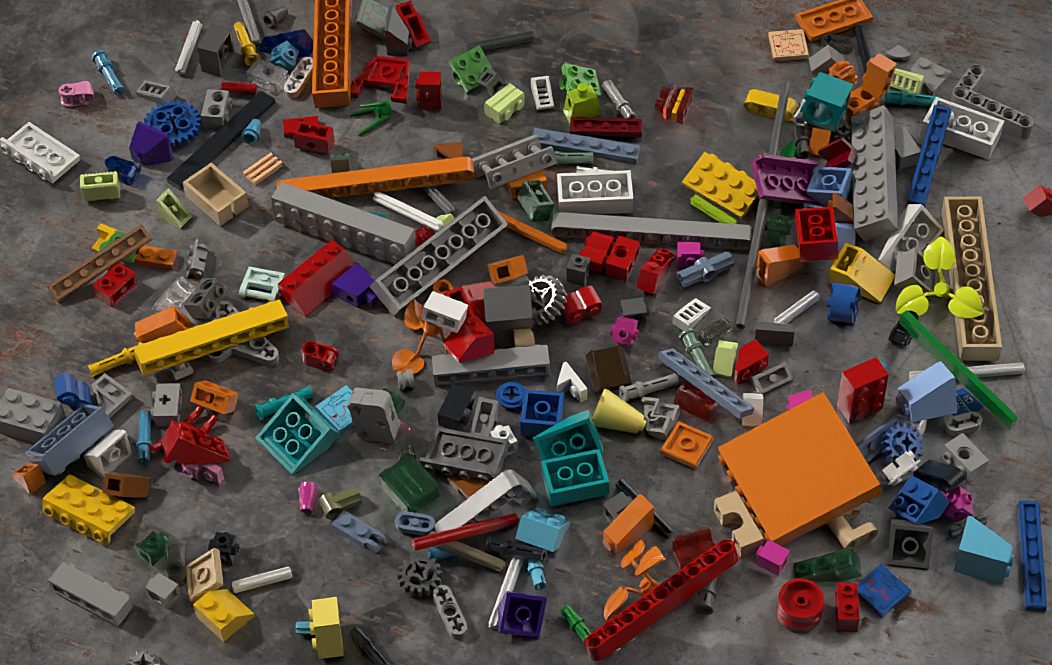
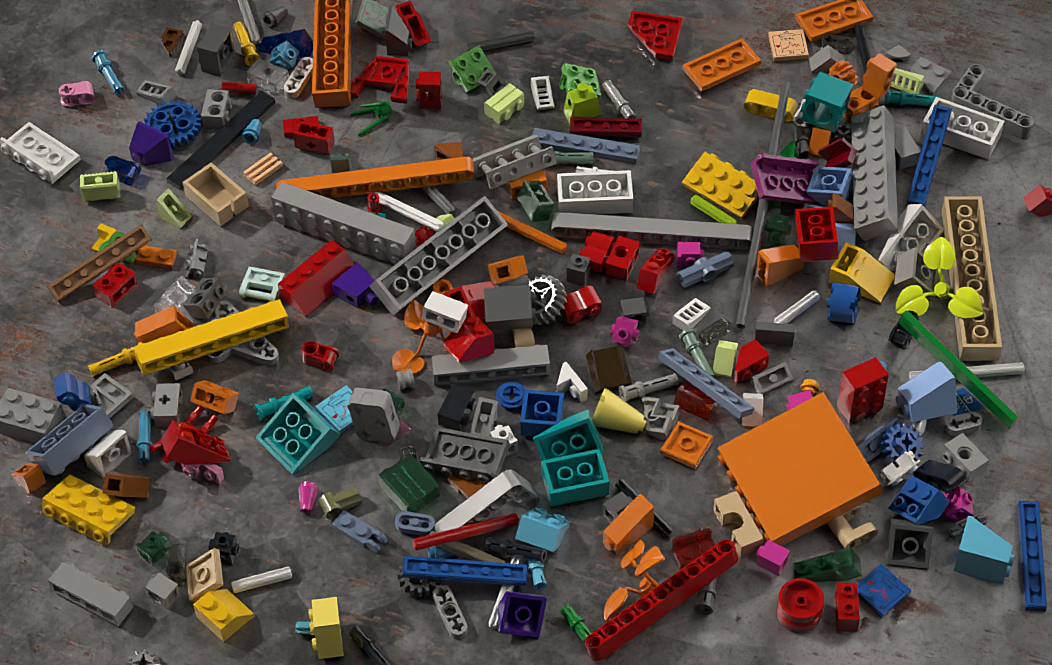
clear red hips [655,84,694,124] -> none
none -> reddish brown tile [161,27,184,57]
none -> red pin [367,193,382,215]
none -> blue tile [402,556,527,586]
none -> red plate [628,10,683,60]
none -> orange plate [683,38,761,92]
none -> light orange plate [800,379,820,396]

